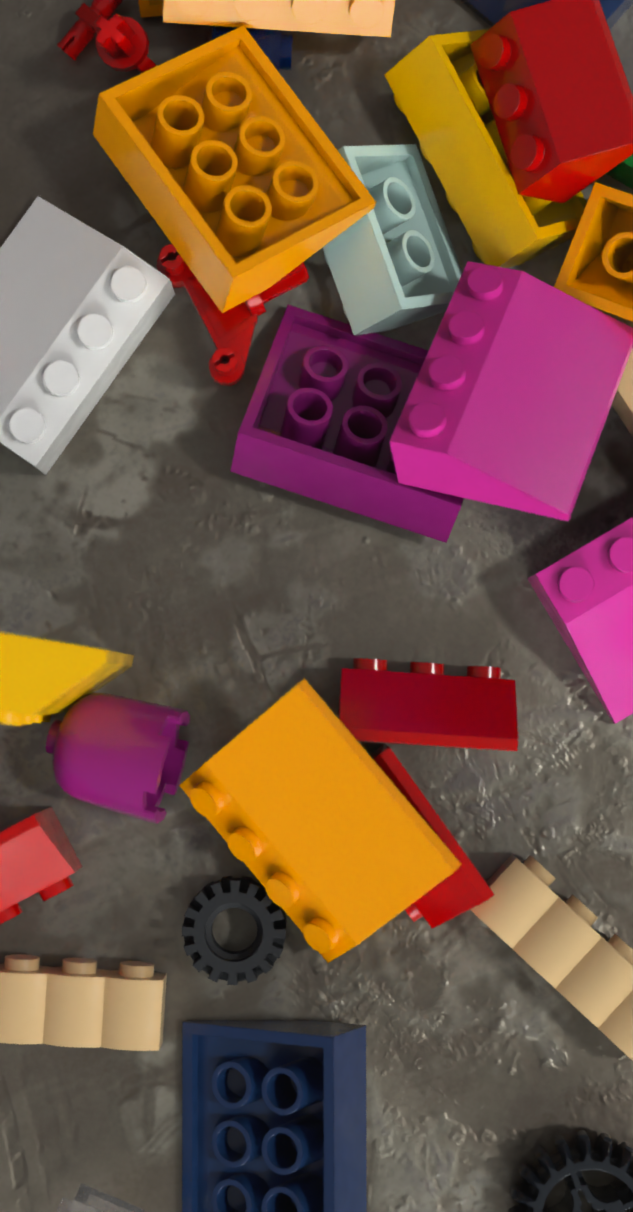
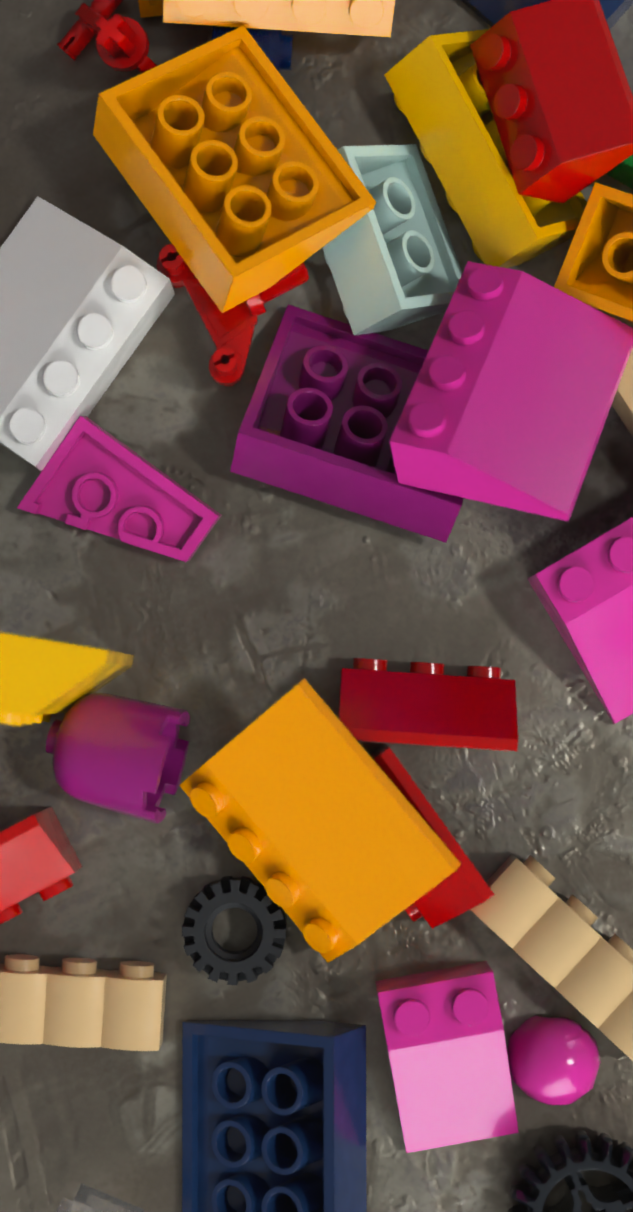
none -> dark pink wing [17,416,222,562]
none -> slope [375,961,519,1153]
none -> dark pink hair [507,1016,601,1105]

